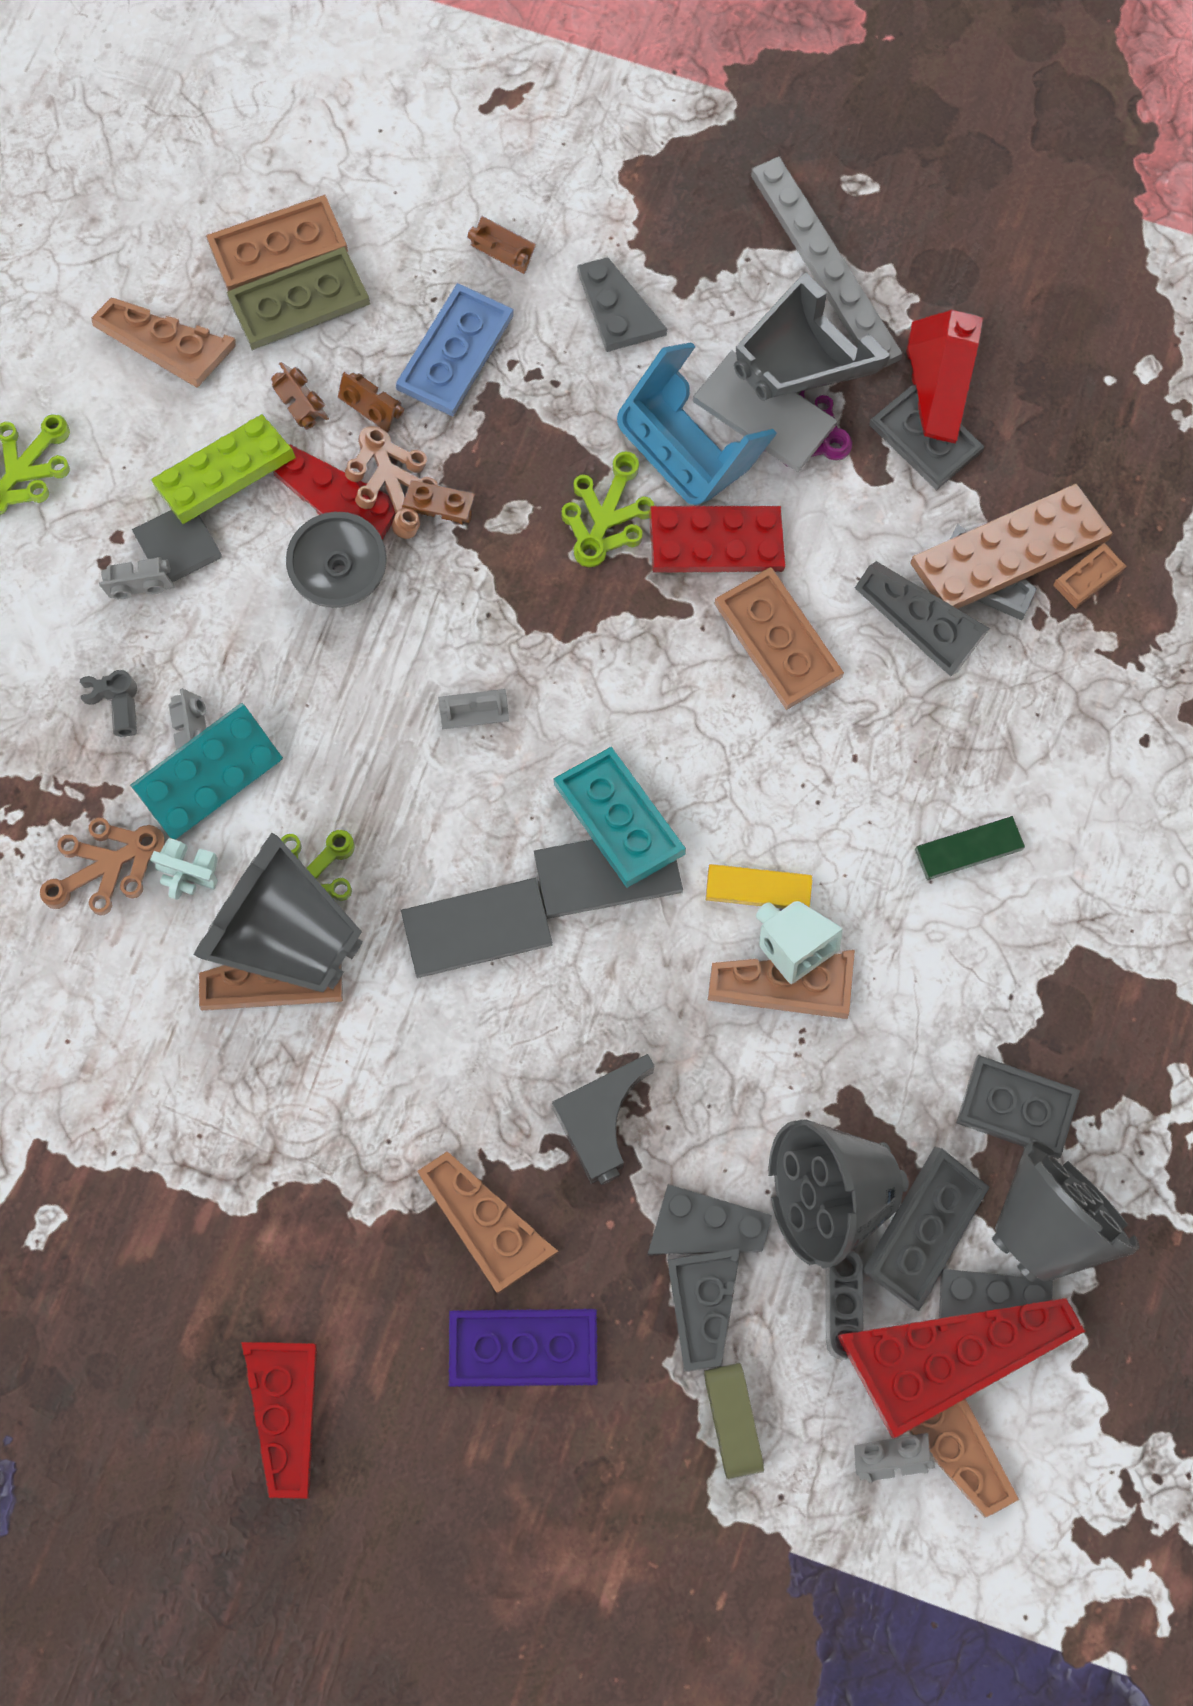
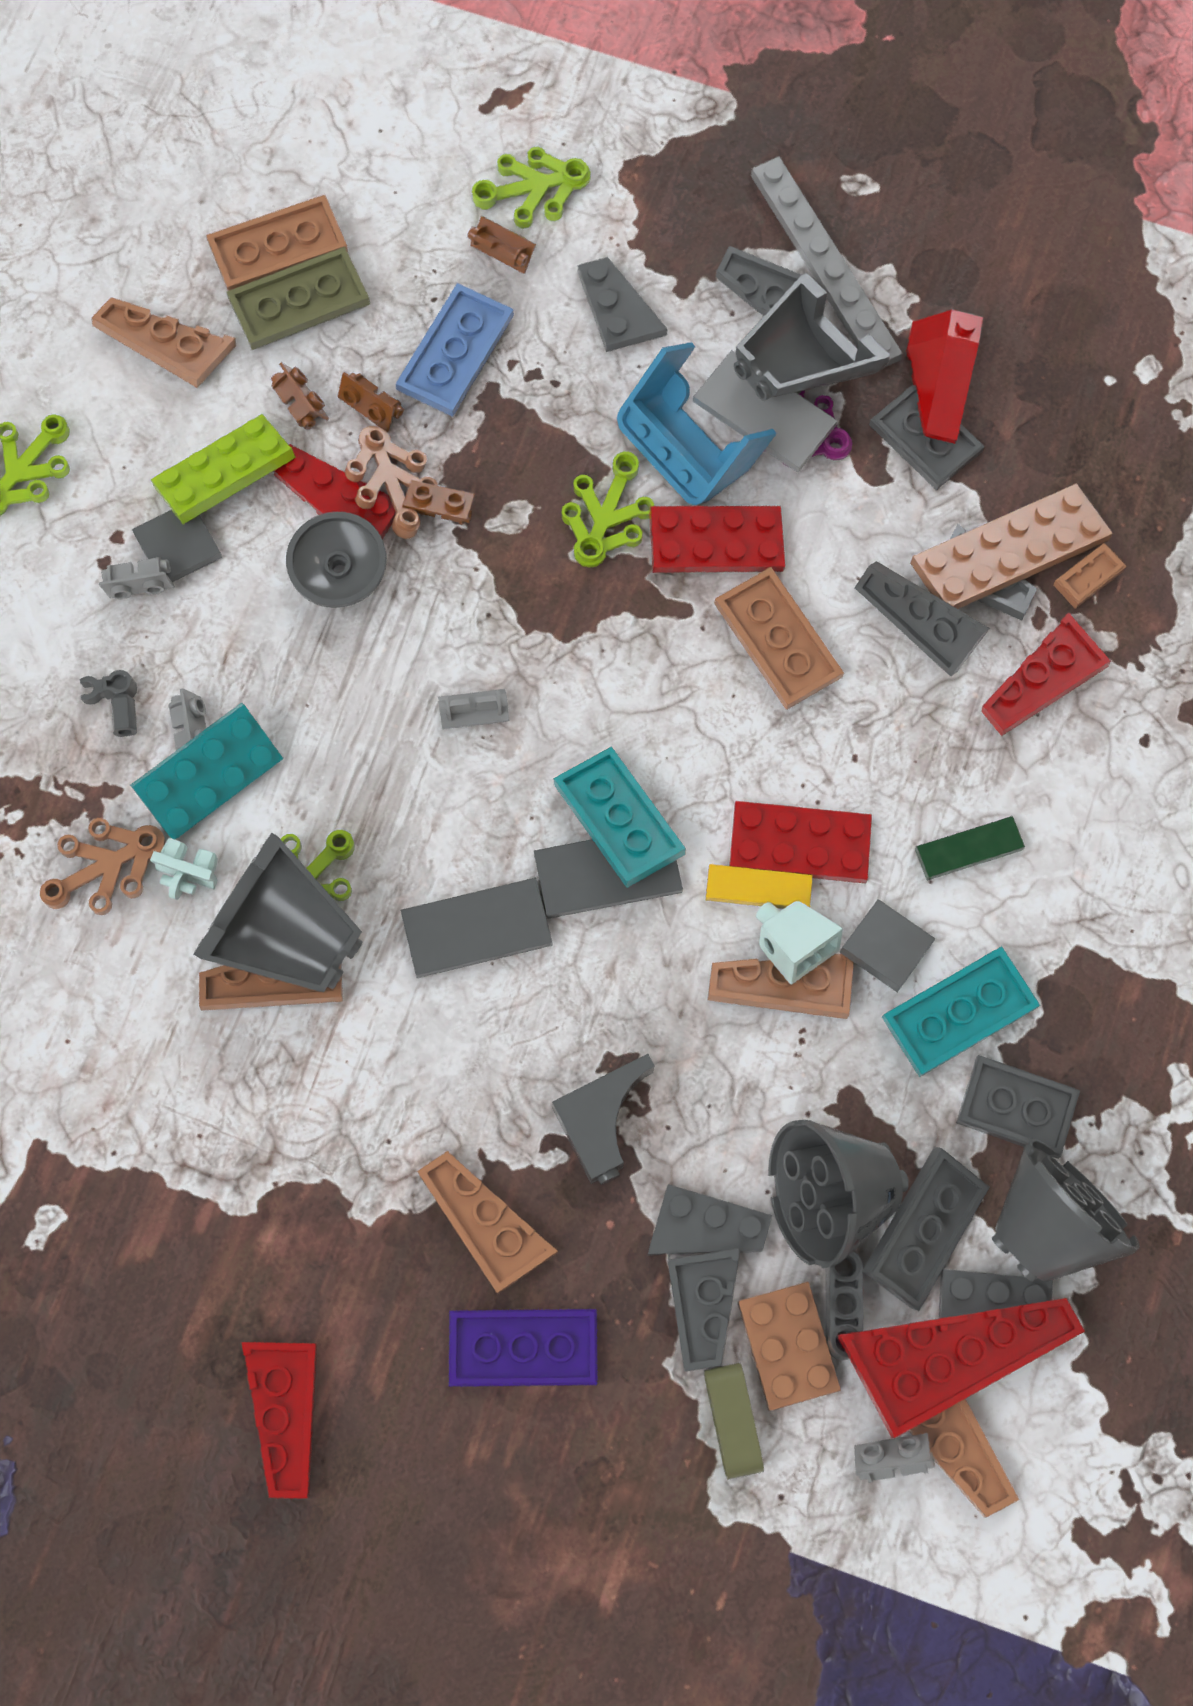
none -> lime plant [472,147,591,229]
none -> dark grey wing [716,246,817,316]
none -> red plate [729,801,872,884]
none -> nougat plate [737,1282,841,1411]
none -> dark grey tile [840,899,936,993]
none -> teal plate [882,946,1040,1077]
none -> red wing [981,612,1111,736]

